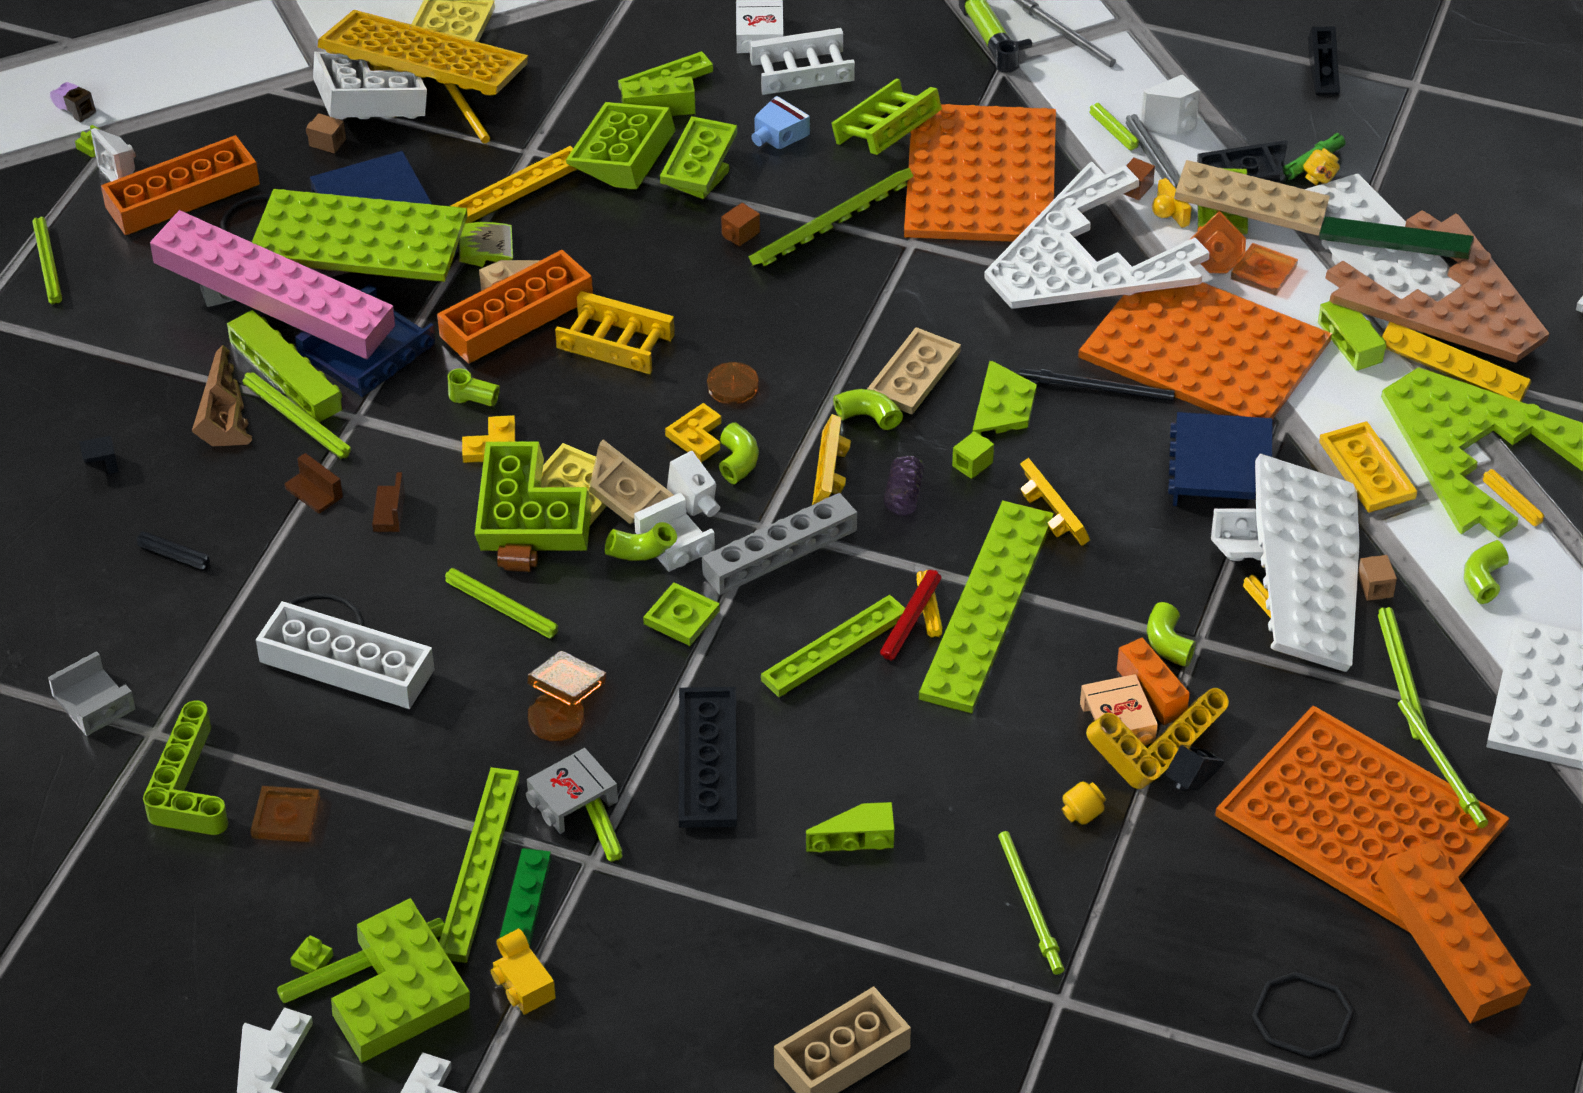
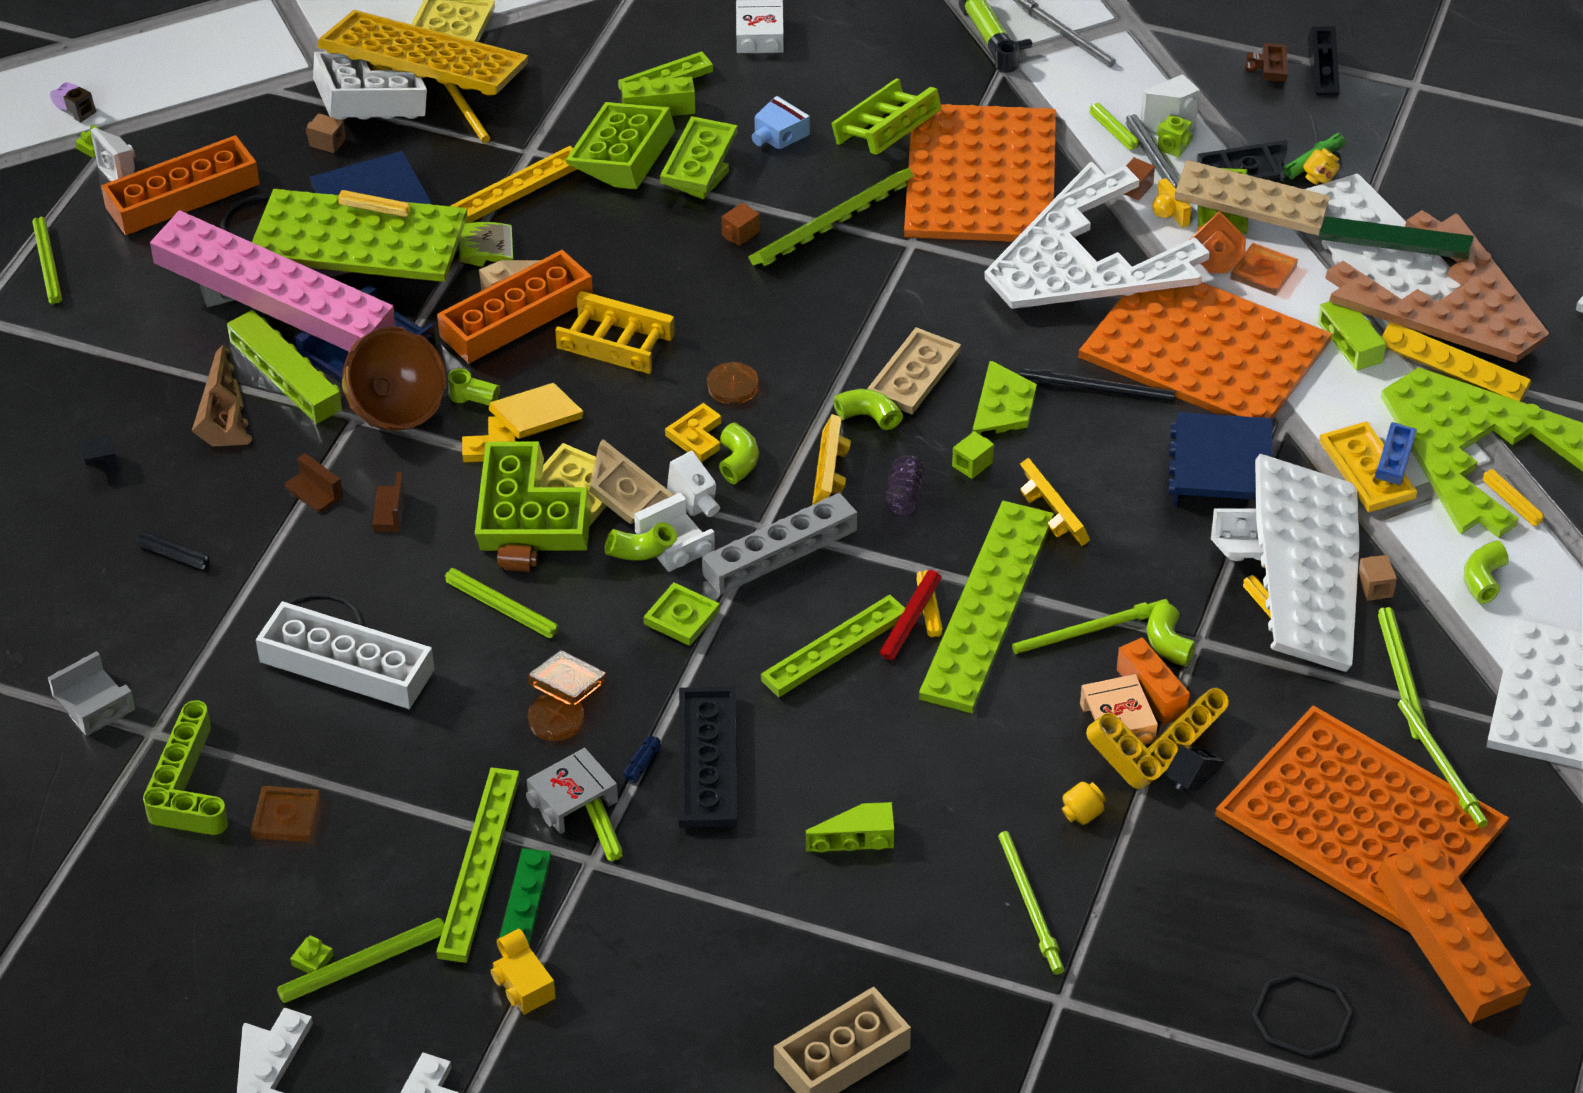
lime axle [243,372,351,459] -> none
lime brick [331,898,470,1063] -> none
white fence [750,28,855,95] -> none
none -> yellow axle [338,190,411,217]
none -> dark orange rock [342,326,446,431]
none -> yellow tile [489,383,584,439]
none -> dark blue axle [623,735,661,783]
none -> lime bar [1012,599,1169,654]
none -> lime brick [1156,114,1193,158]
none -> reddish brown plate [1245,43,1288,82]
none -> blue tile [1375,422,1417,485]

